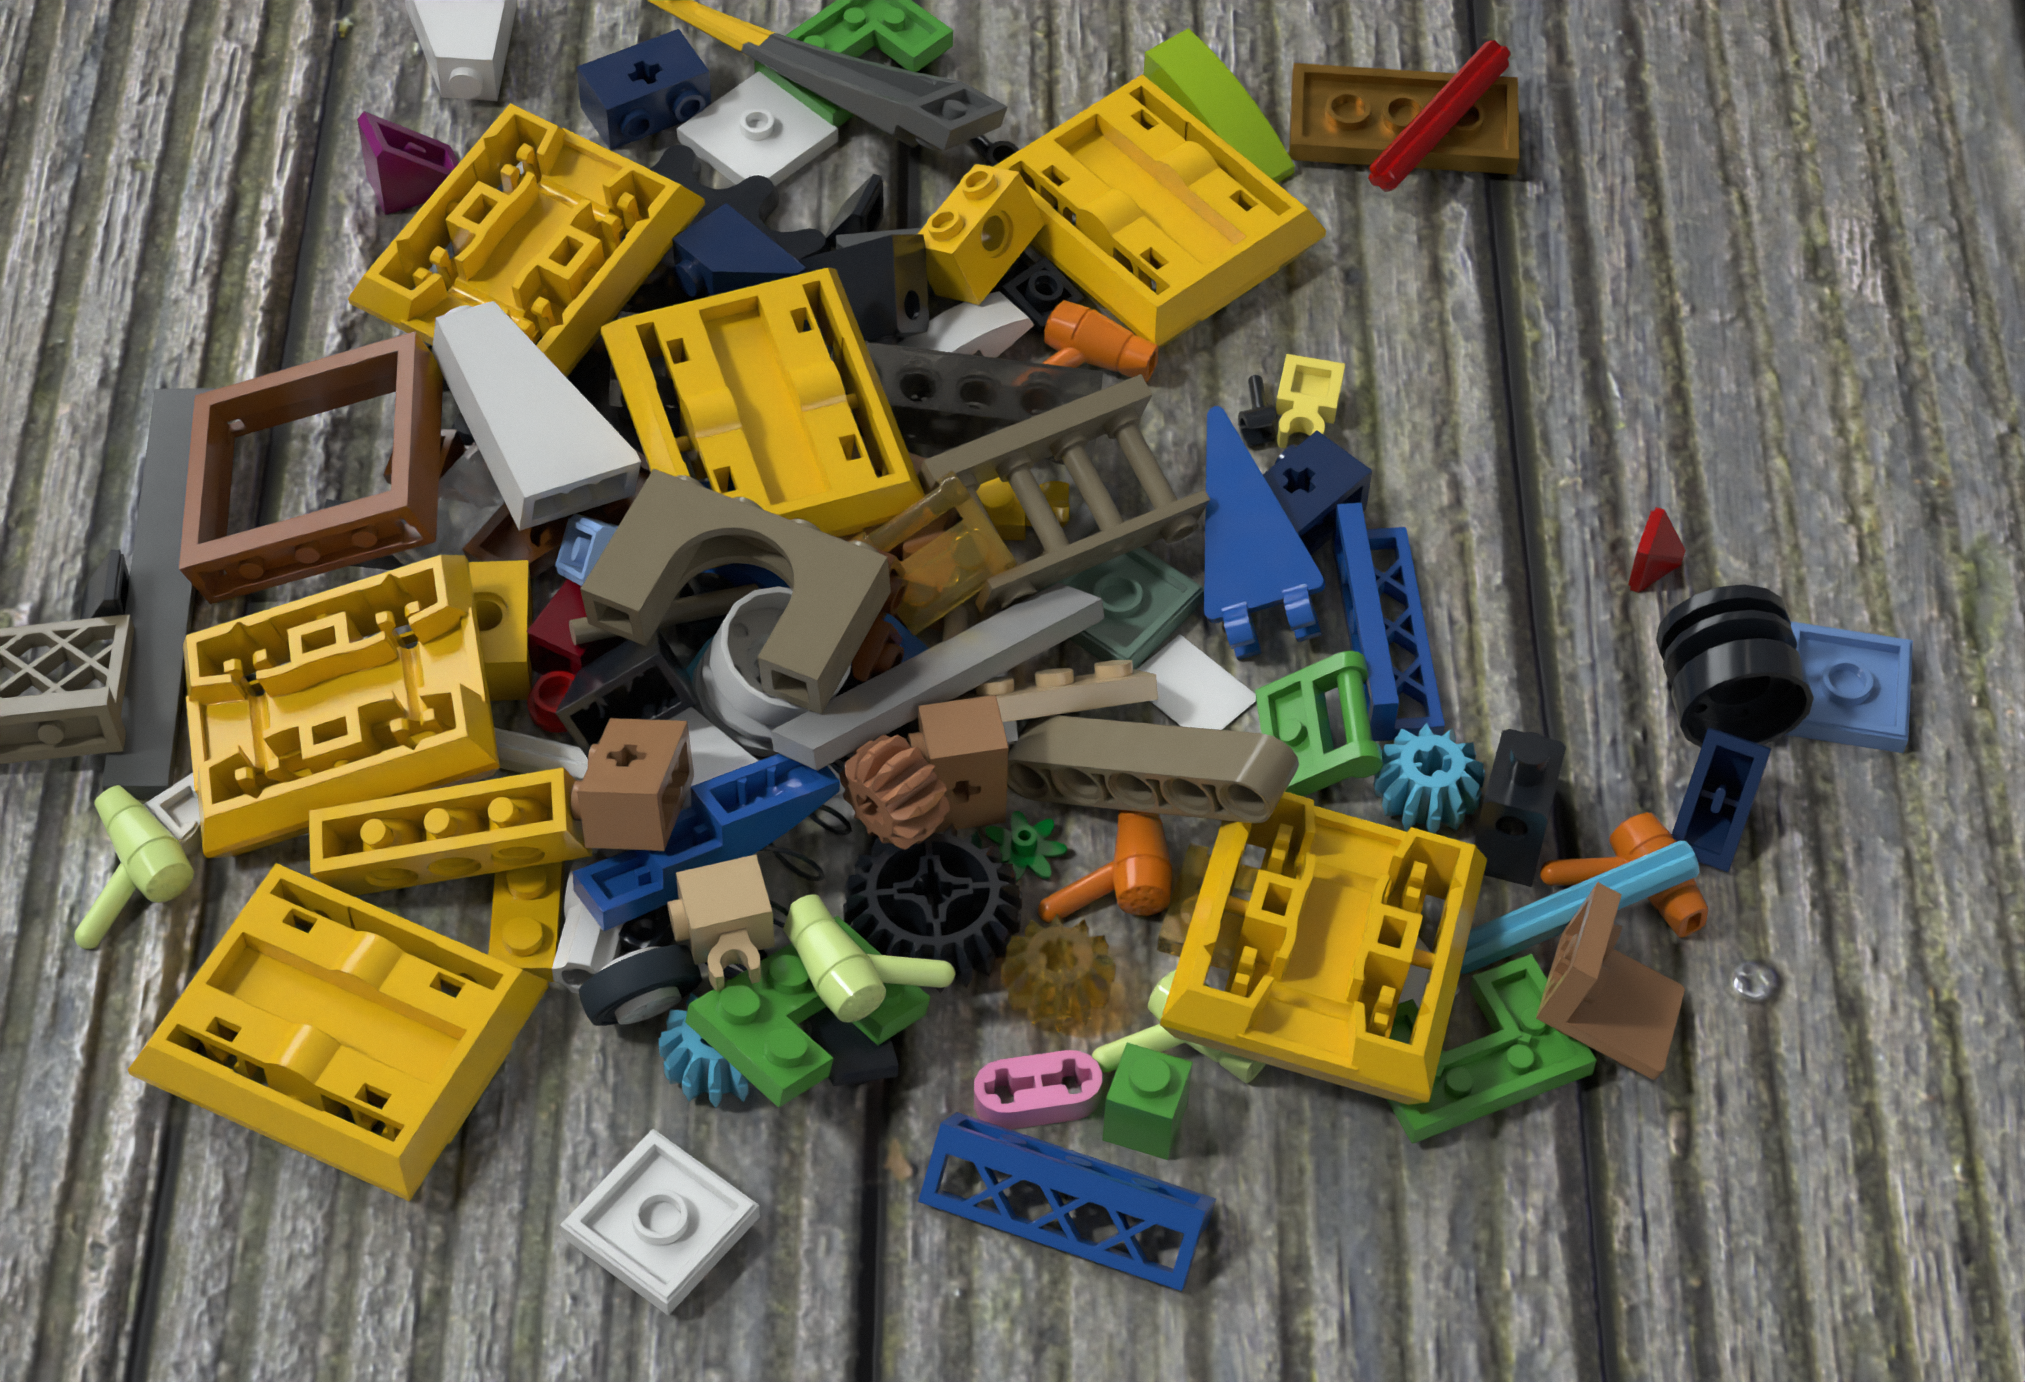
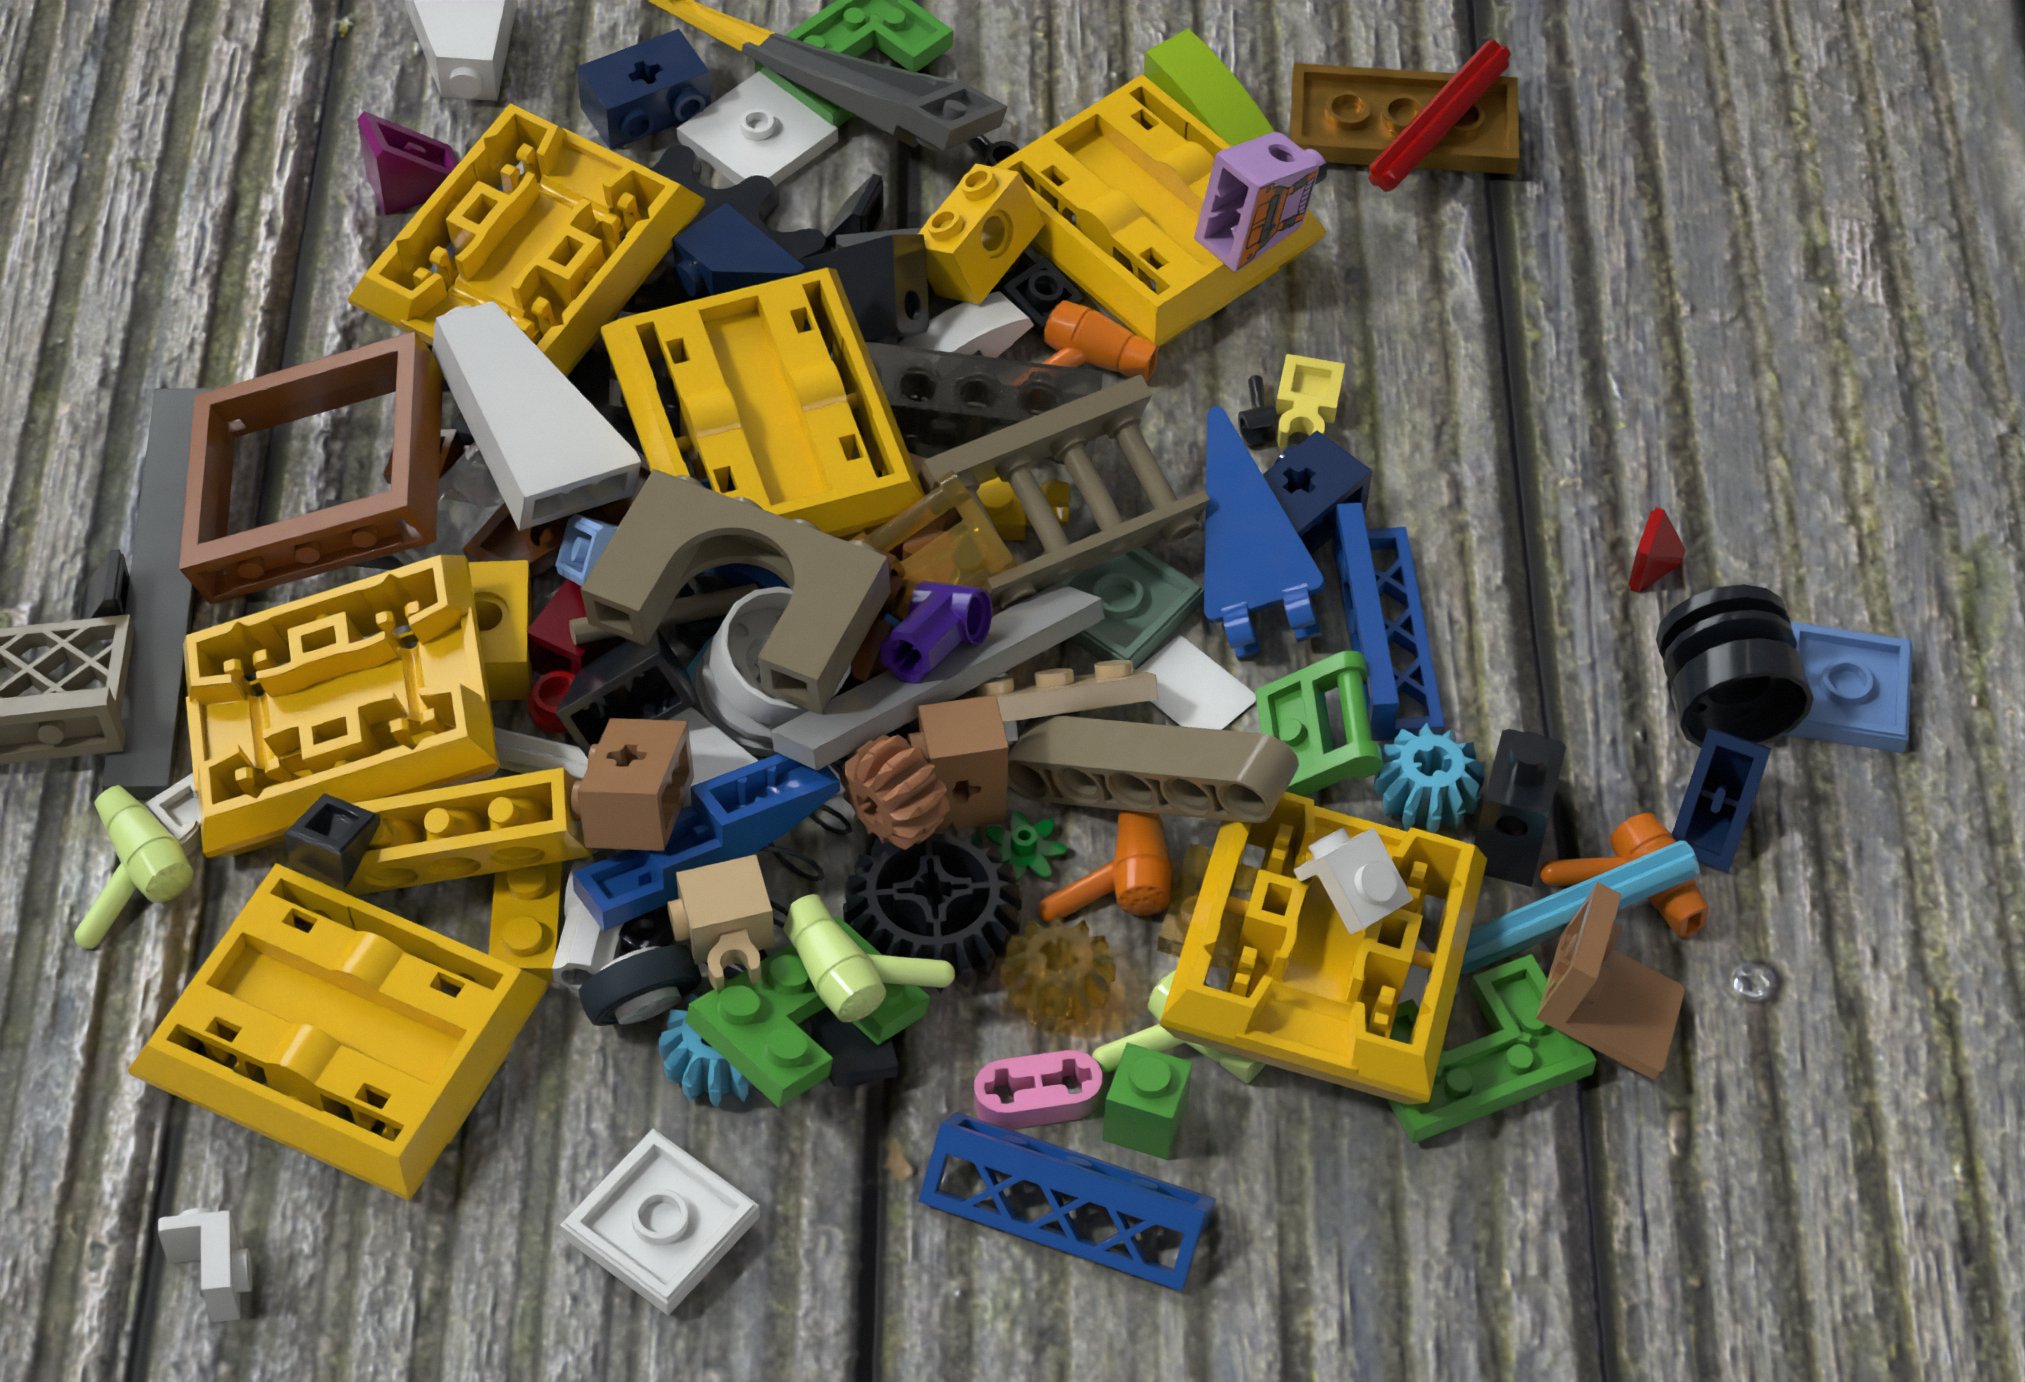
none -> white bracket [158,1208,252,1323]
none -> black slope [285,793,381,889]
none -> dark purple piece [879,581,992,684]
none -> lavender torso [1194,132,1327,272]
none -> white bracket [1293,828,1413,934]

